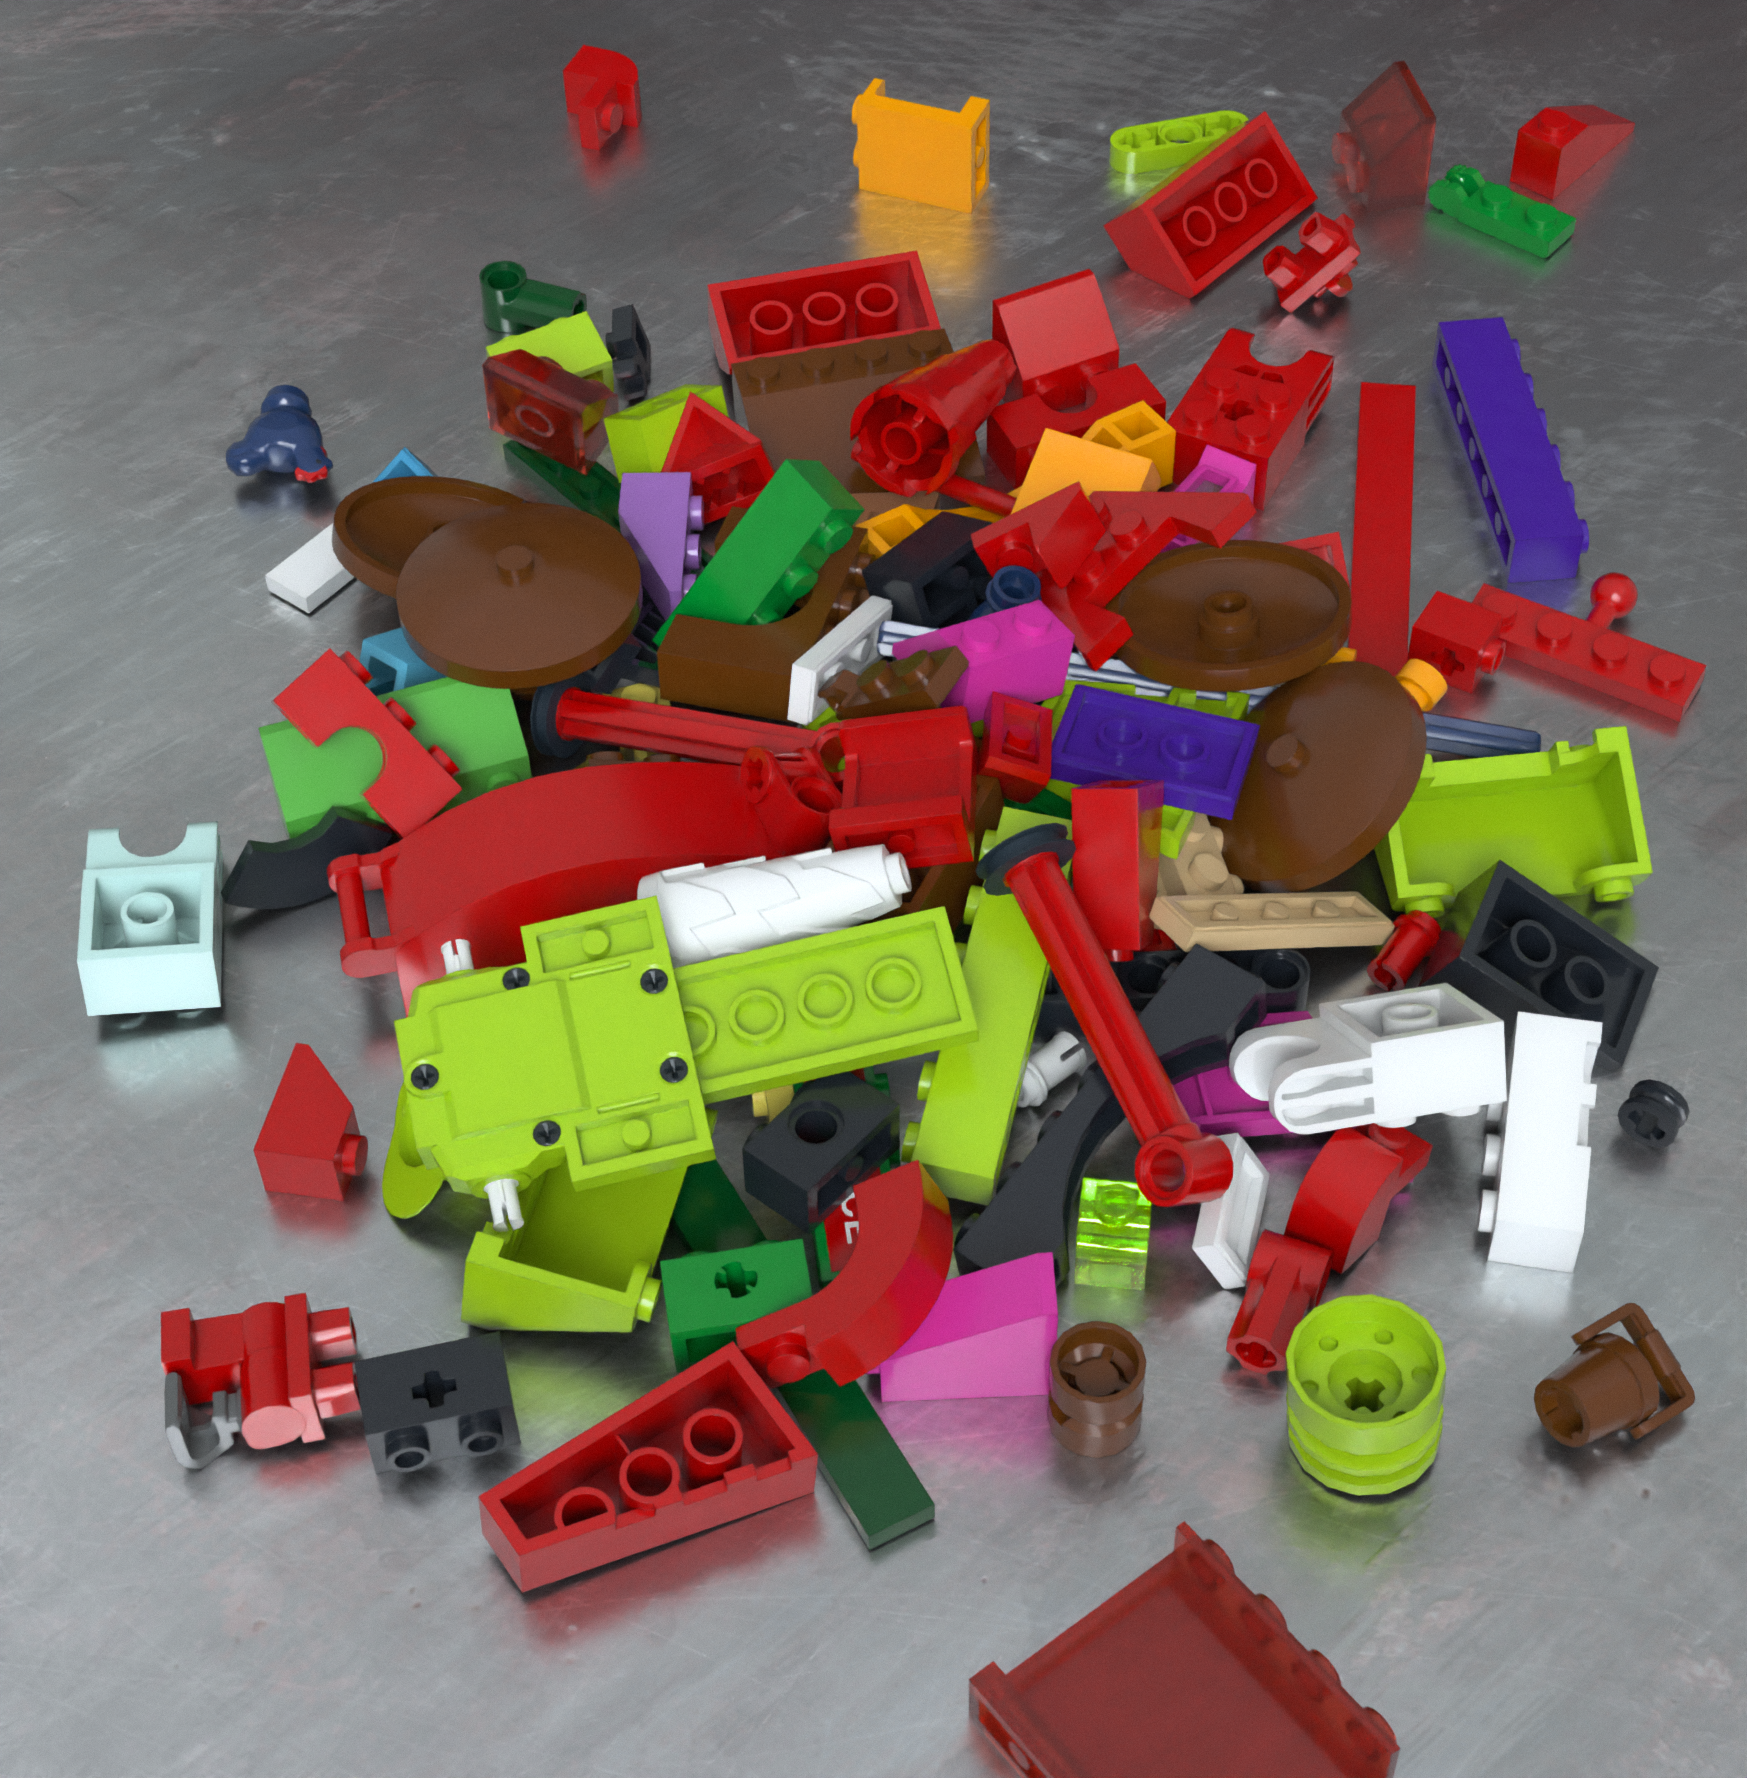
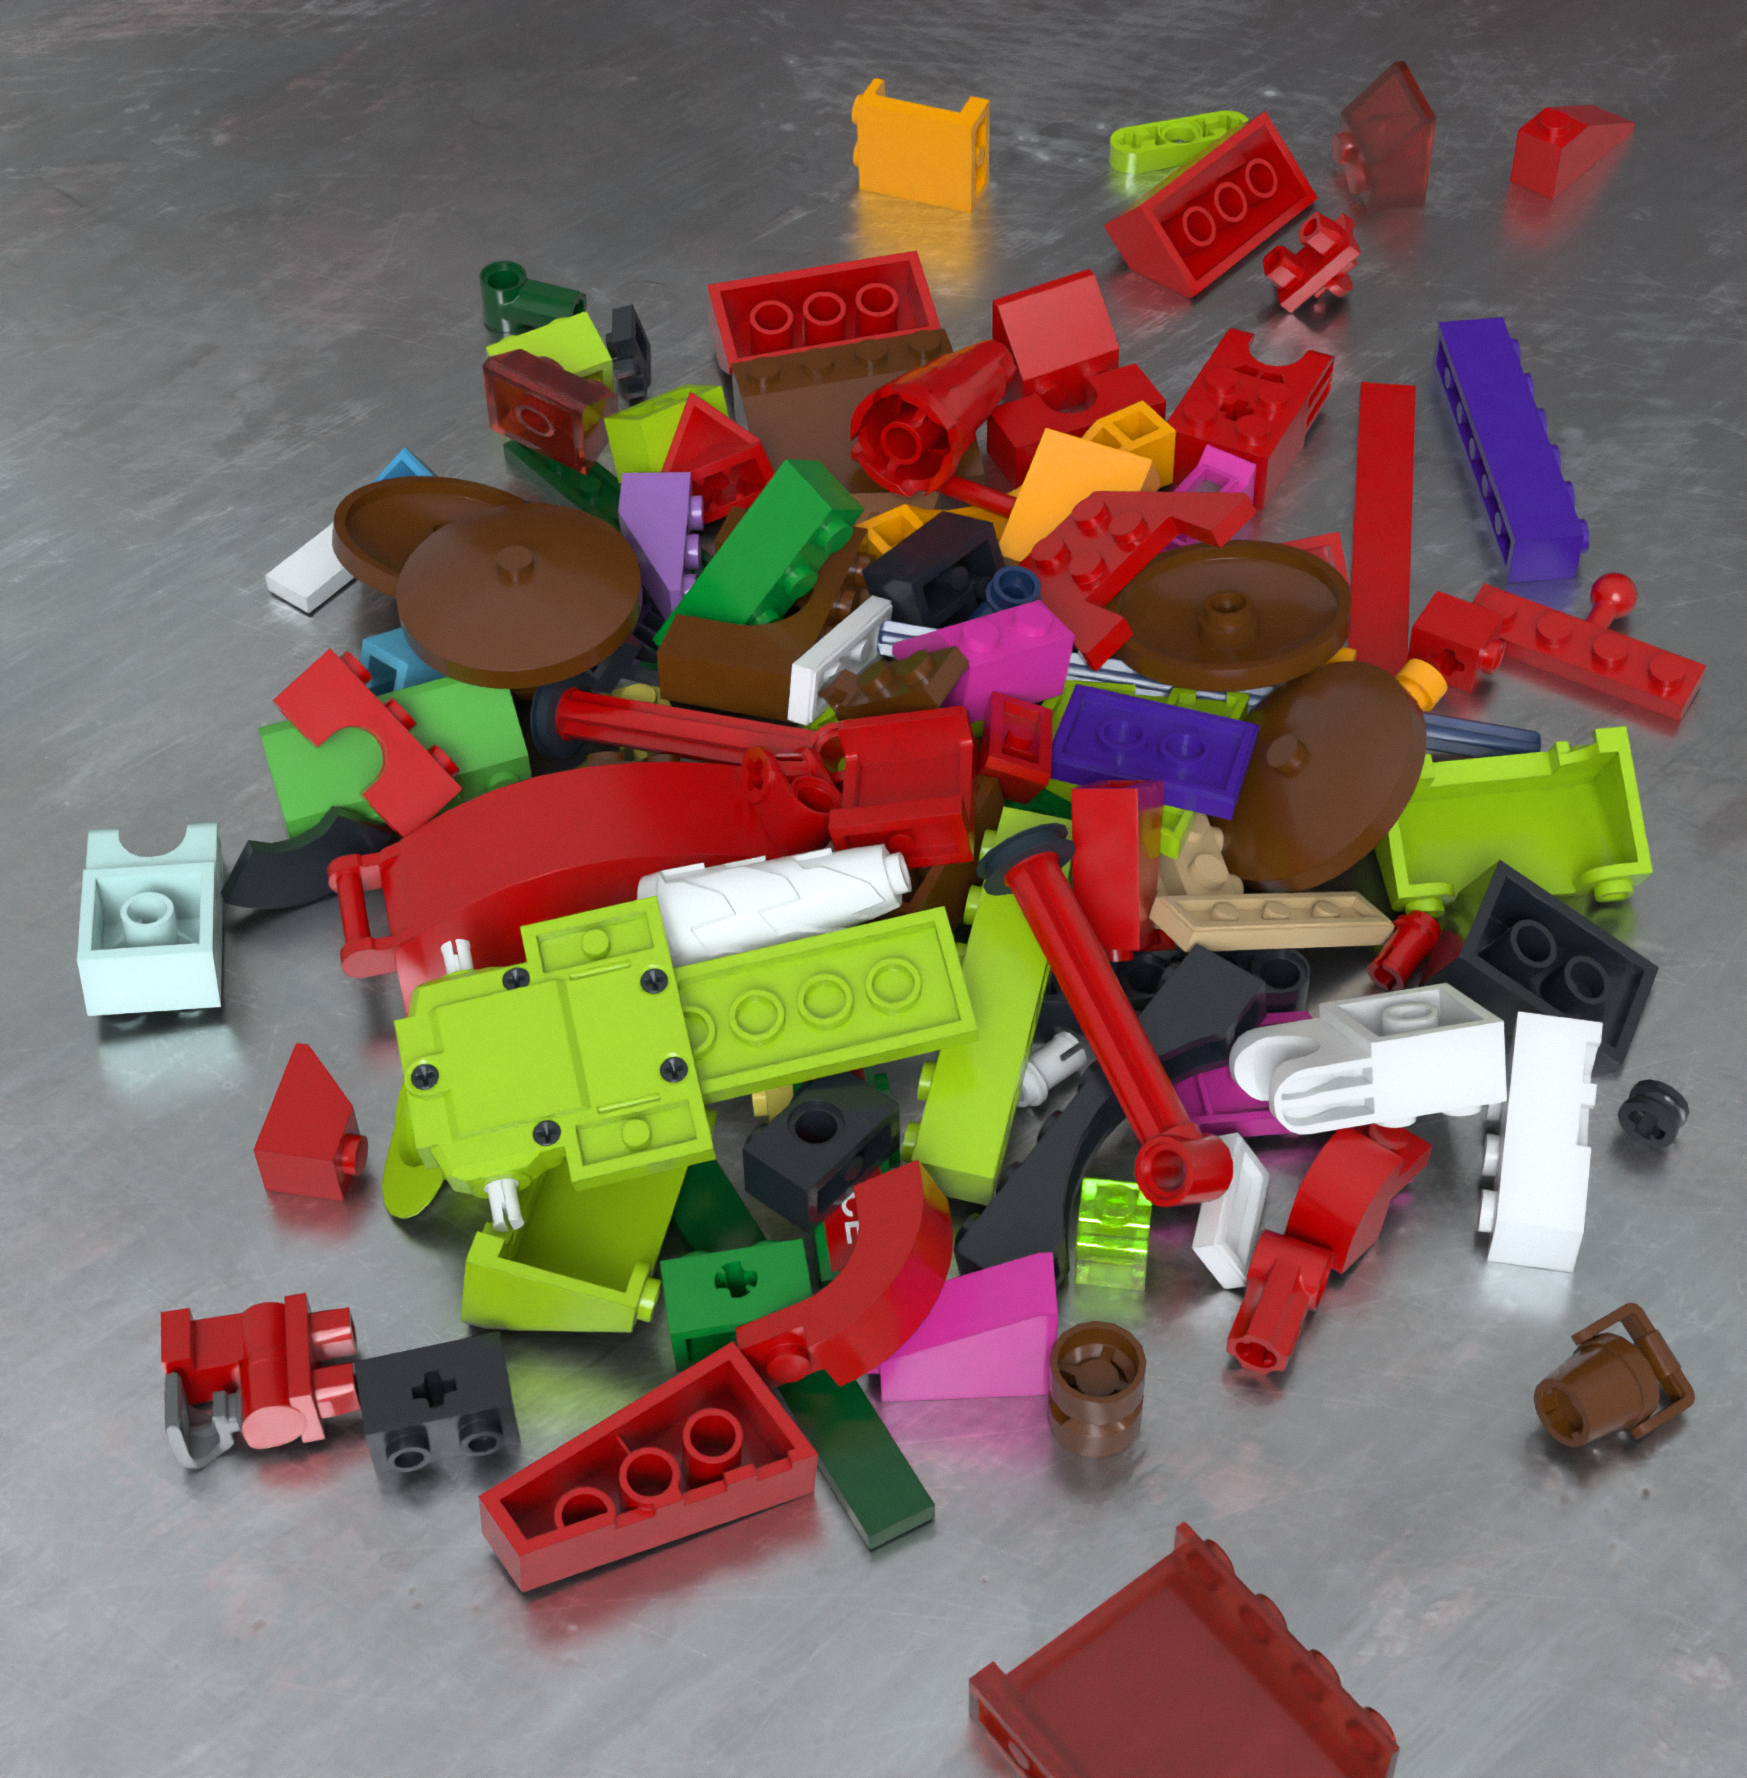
dark blue animal [226,385,333,483] -> none
red brick [563,45,642,151] -> none
red slope [971,481,1106,590] -> none
lime wheel [1286,1294,1446,1496] -> none
green hinge [1427,164,1577,259] -> none

